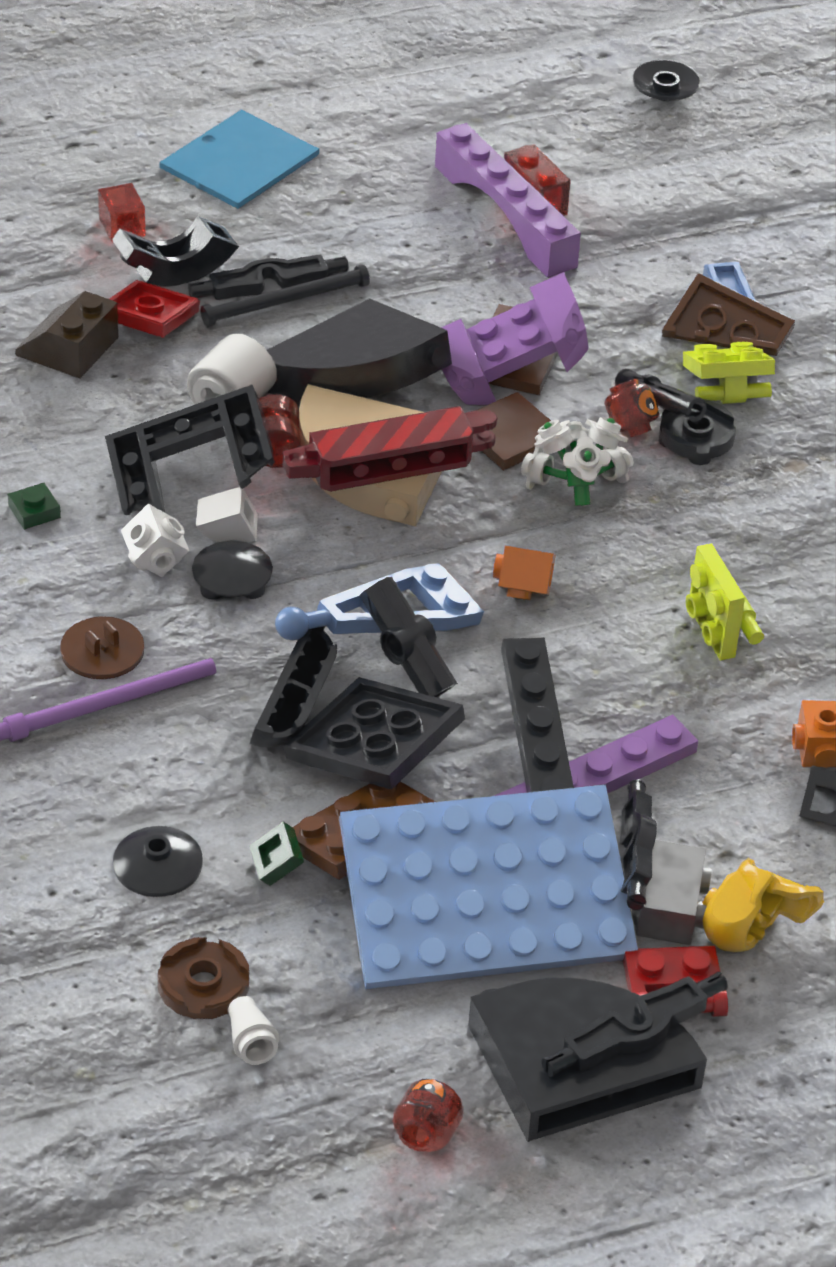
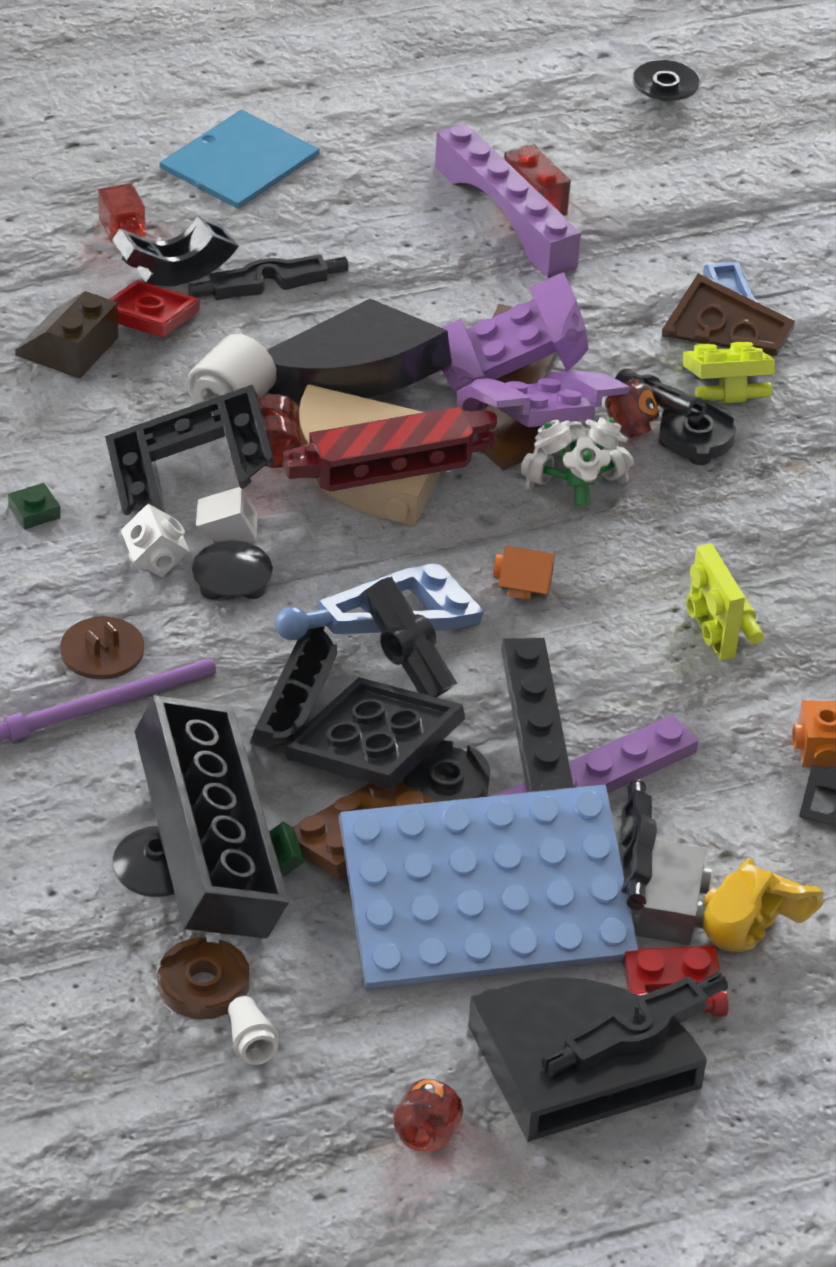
black bar [200,264,370,327] -> none
none -> black brick [134,695,289,939]
none -> black plate [403,740,490,802]
none -> medium lavender piece [456,371,630,427]

